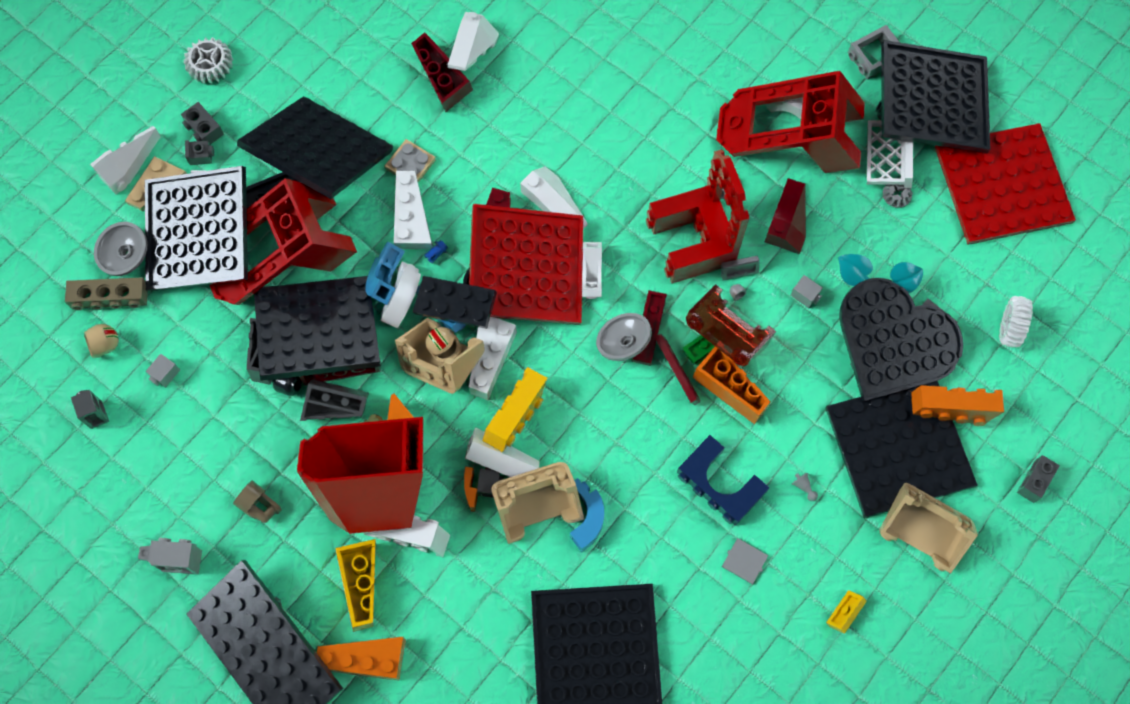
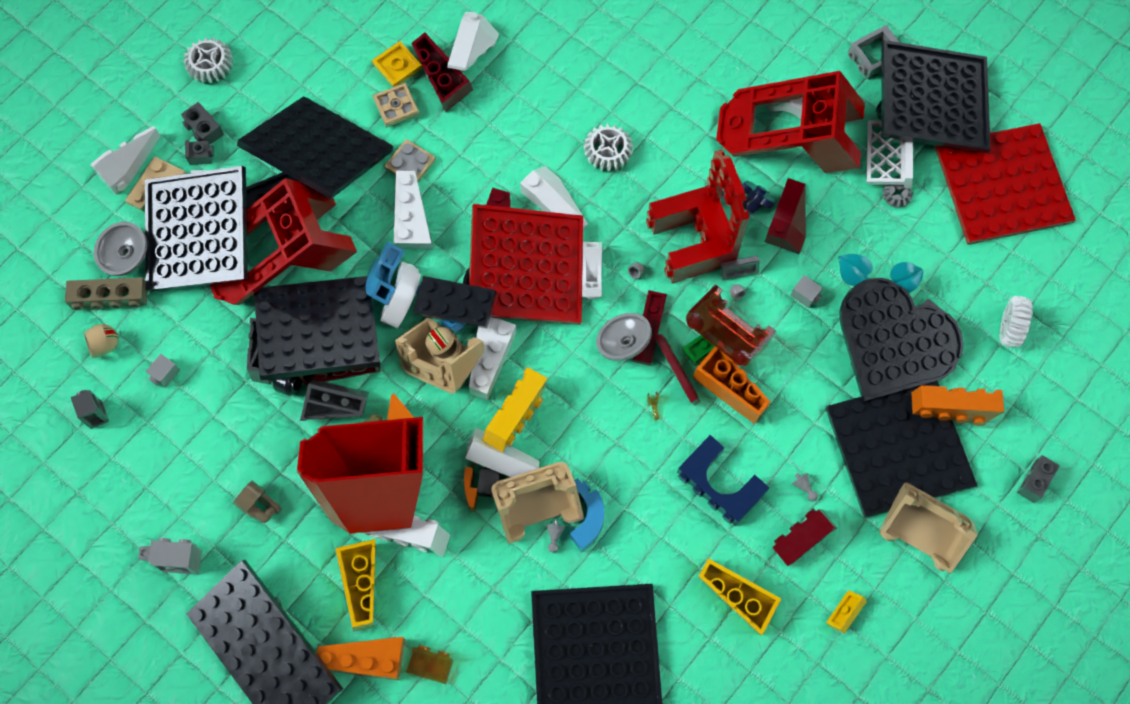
blue pin [424,240,448,264] -> none
light grey piece [722,538,768,585] -> none
none -> yellow plate [372,41,422,87]
none -> tan piece [372,83,420,128]
none -> clear orange bracket [406,645,454,685]
none -> light grey piece [546,520,565,553]
none -> white gear [584,123,633,172]
none -> light grey hinge [628,262,644,279]
none -> hand [647,392,659,420]
none -> yellow wedge [698,558,781,635]
none -> dark blue plant [742,181,776,214]
none -> dark red wedge [772,509,837,566]

